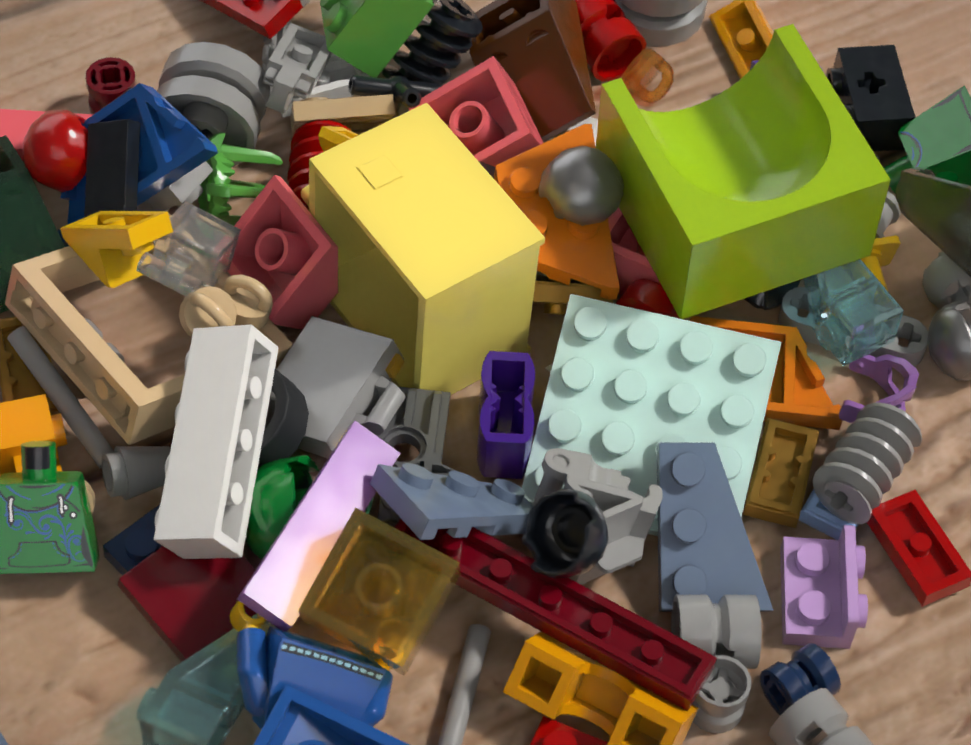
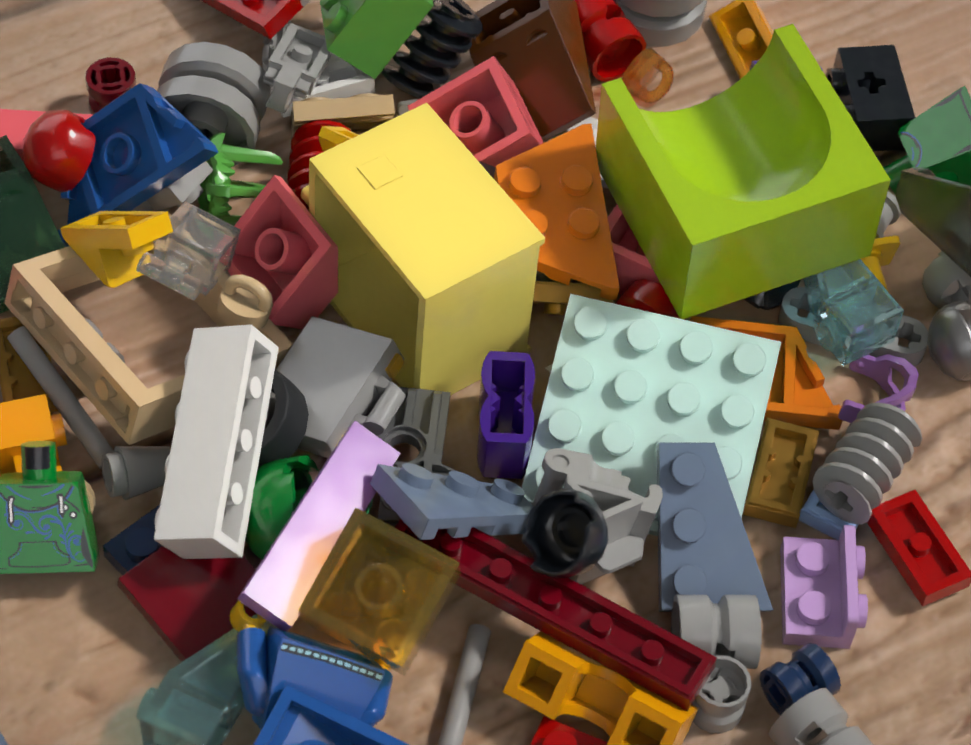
black tile [84,119,140,218] -> none
tan tile [179,286,237,337] -> none
black piece [348,75,444,108] -> none
flat silver hair [538,146,624,226] -> none

